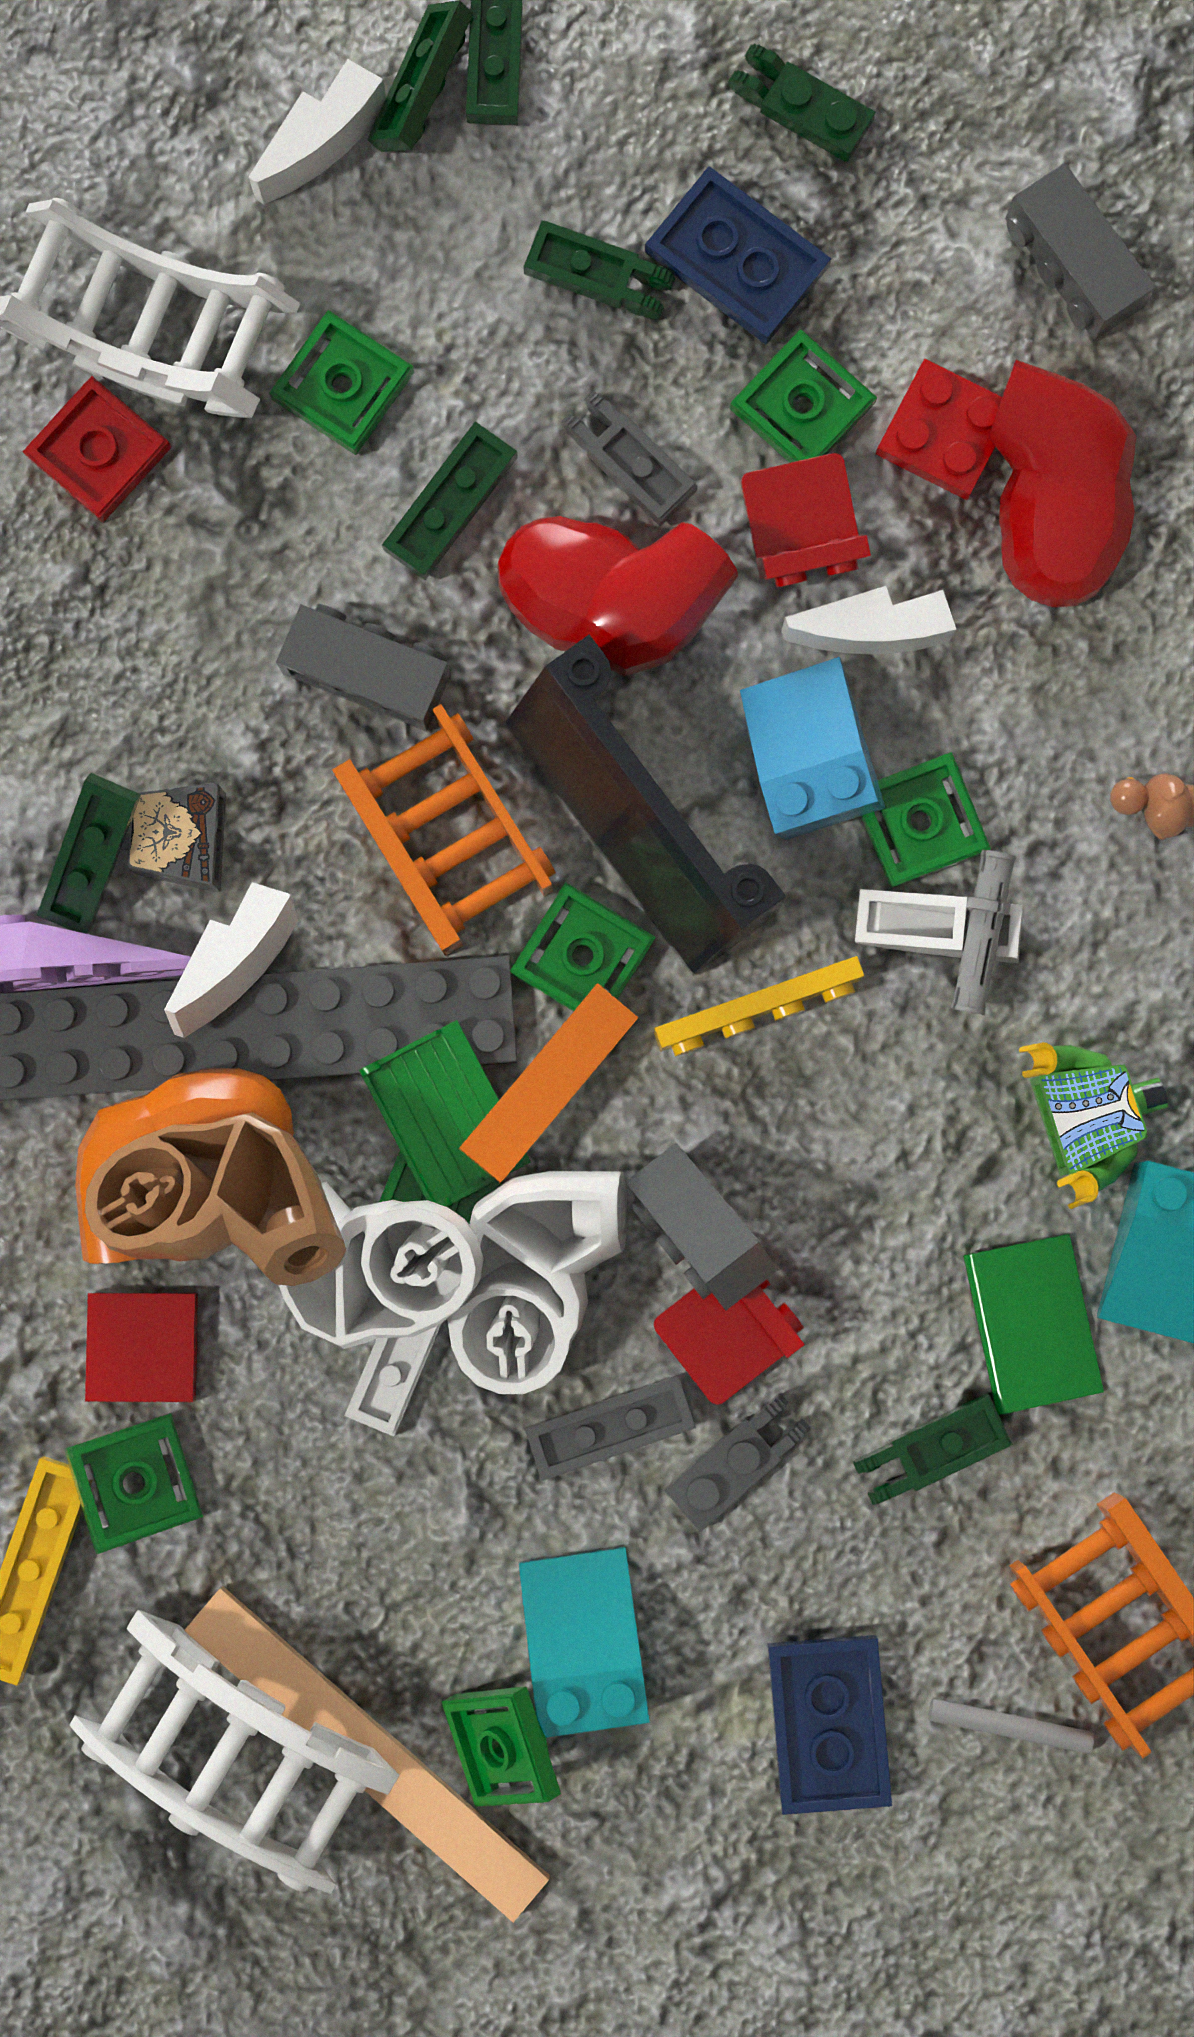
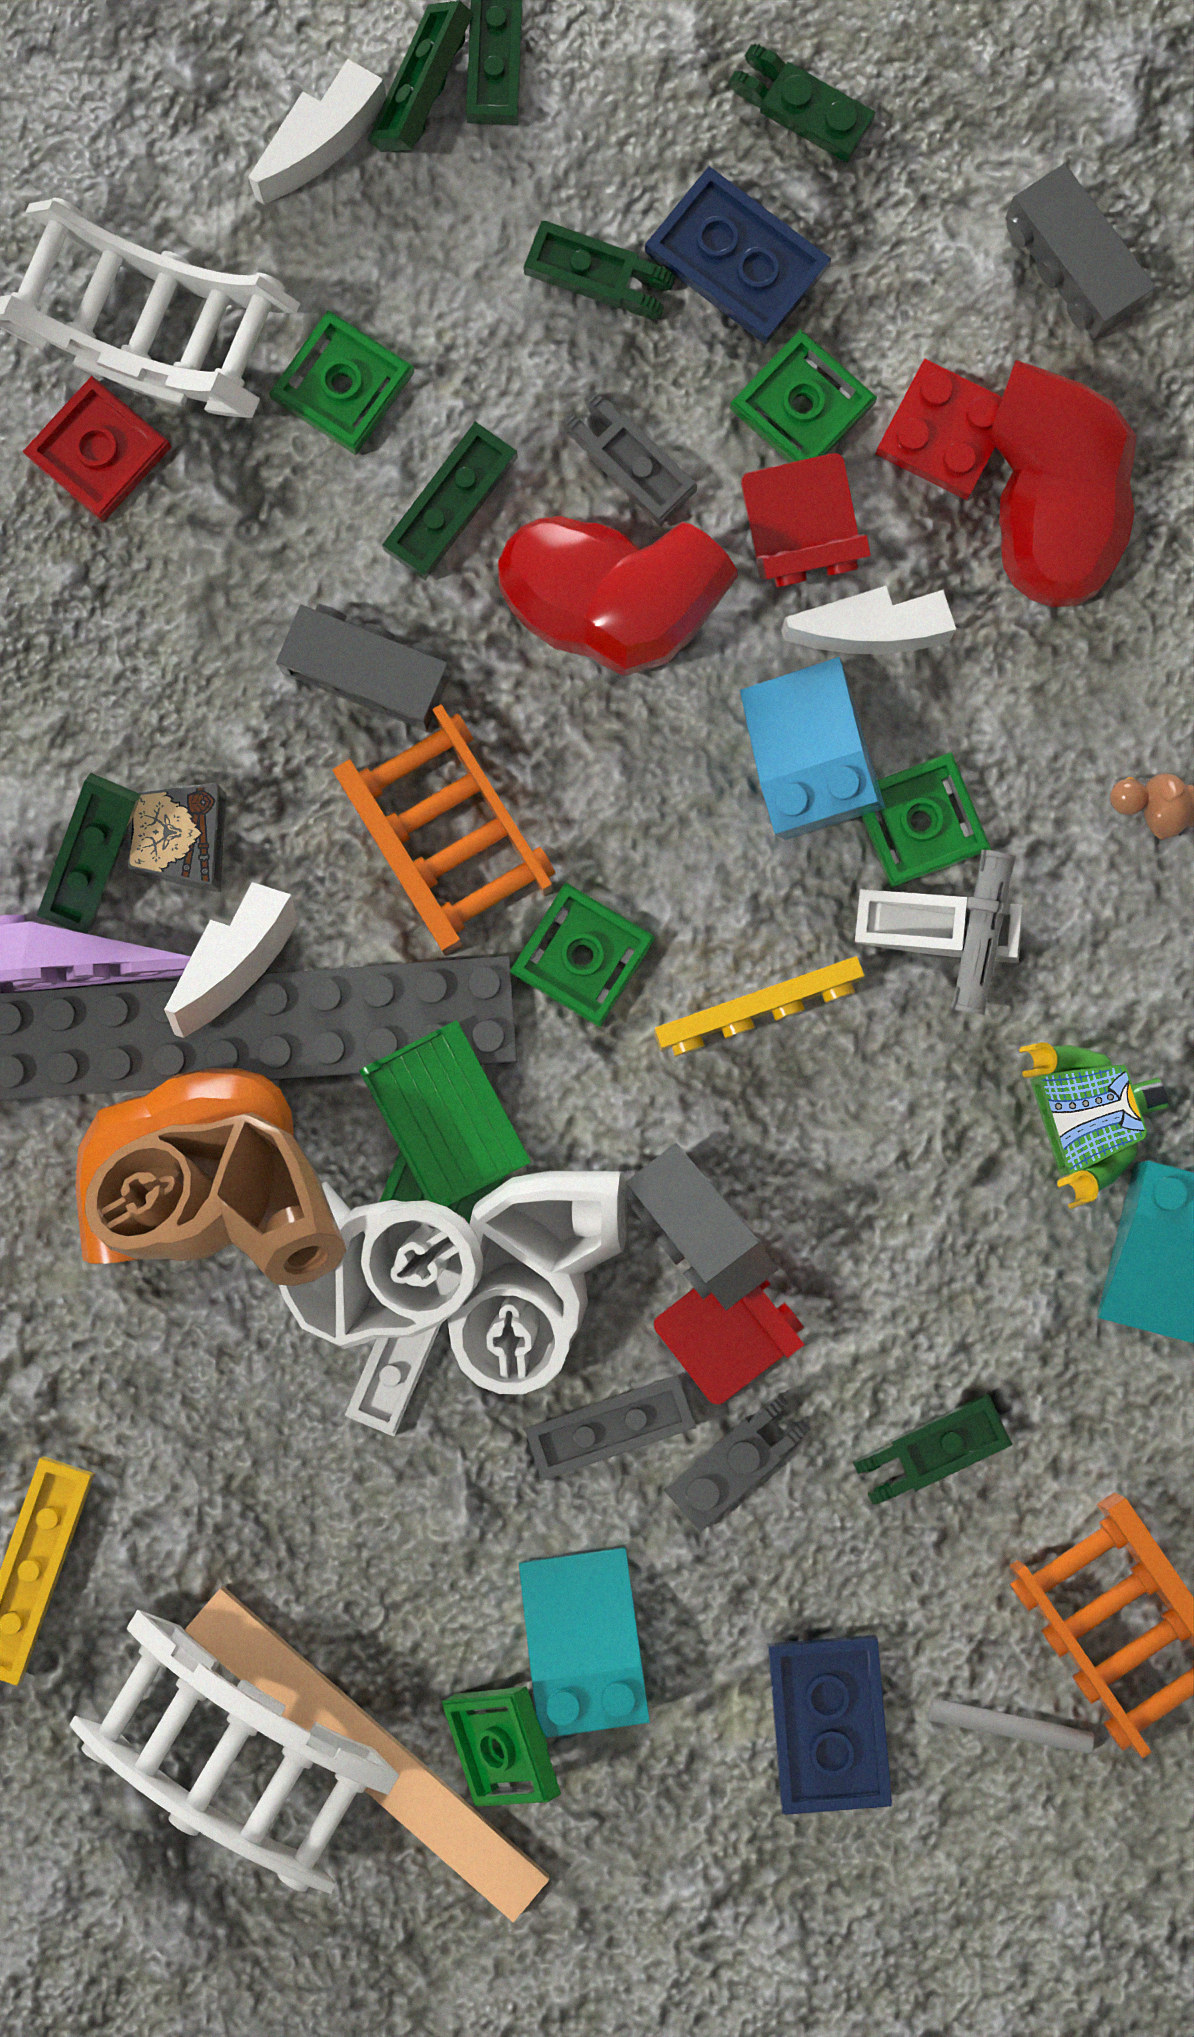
green piece [64,1413,203,1554] -> none
red tile [85,1293,198,1402] -> none
orange tile [459,983,639,1183] -> none
windscreen [506,634,786,976] -> none
green piece [963,1234,1104,1415] -> none

